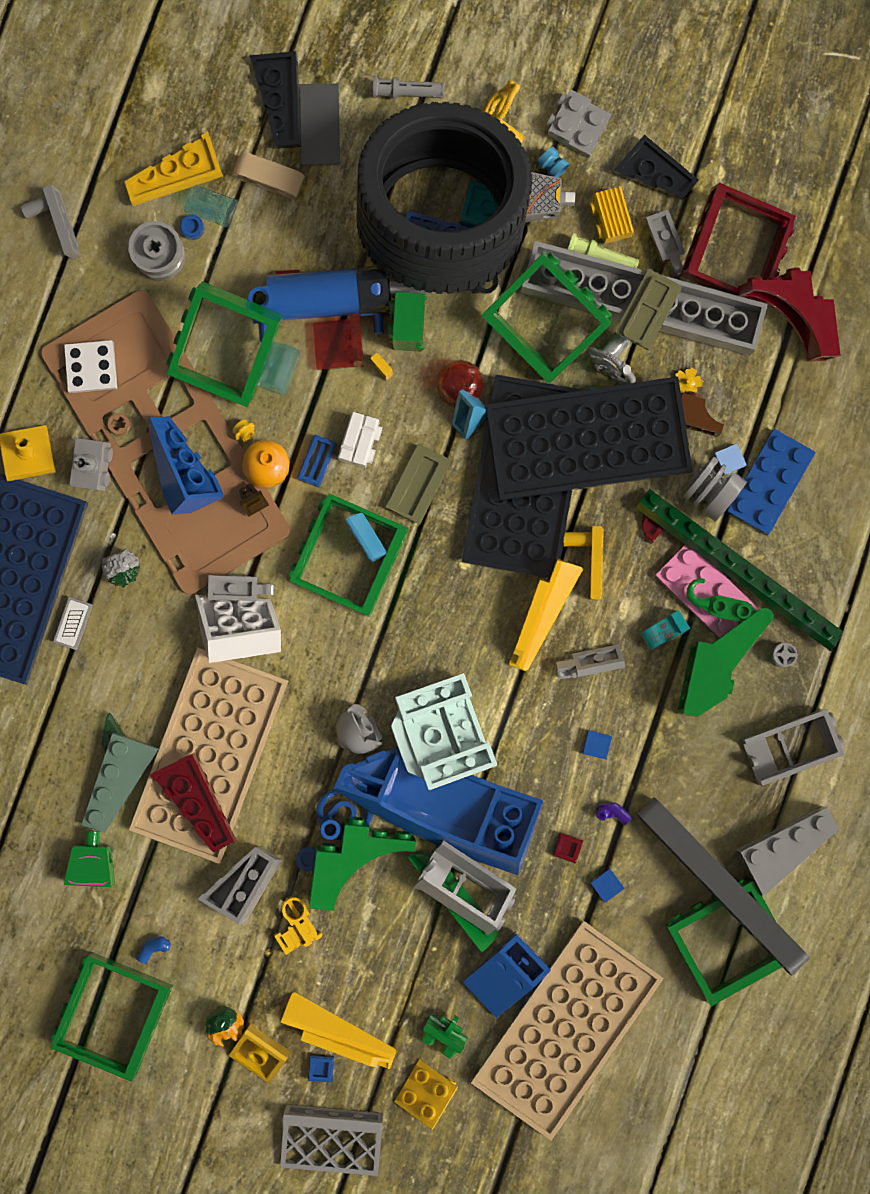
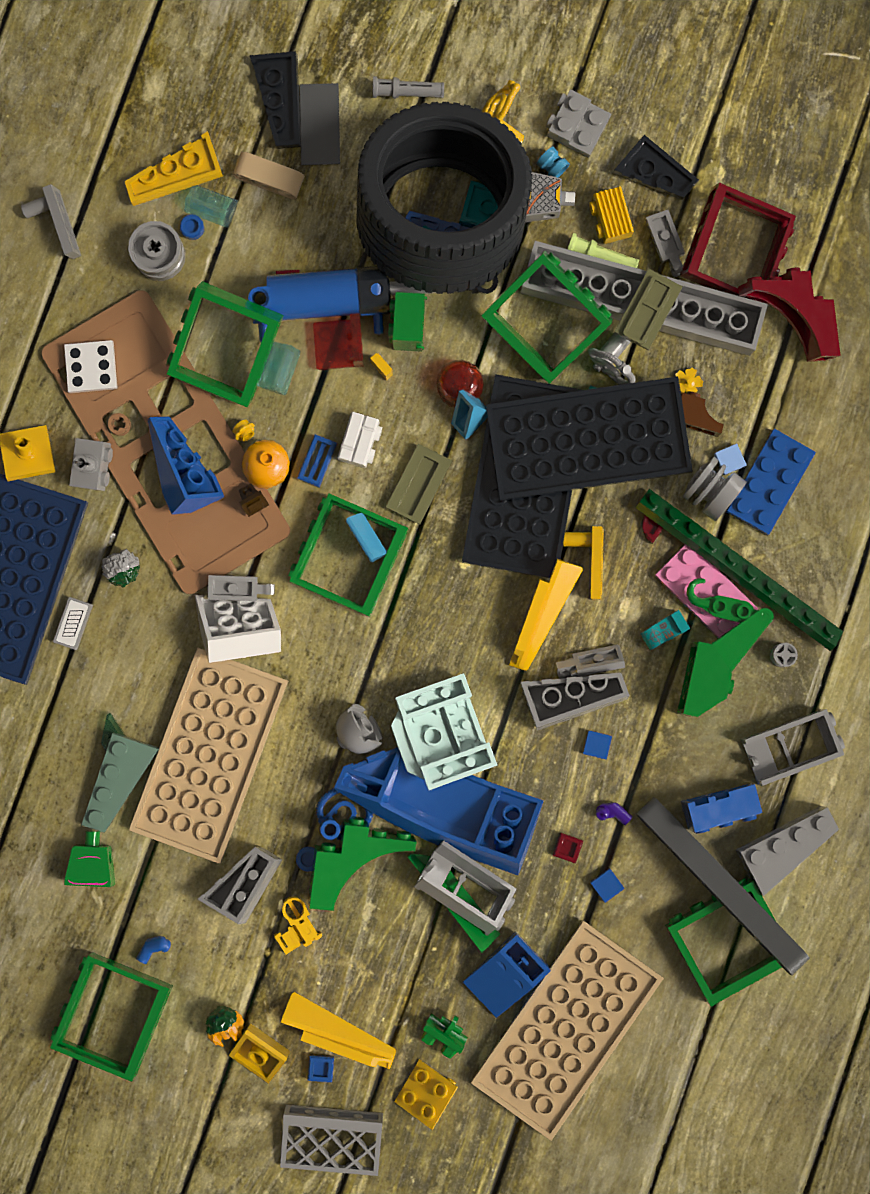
dark red wing [150,753,237,852] -> none
none -> light grey wedge [521,673,630,731]
none -> blue wedge [681,783,762,834]

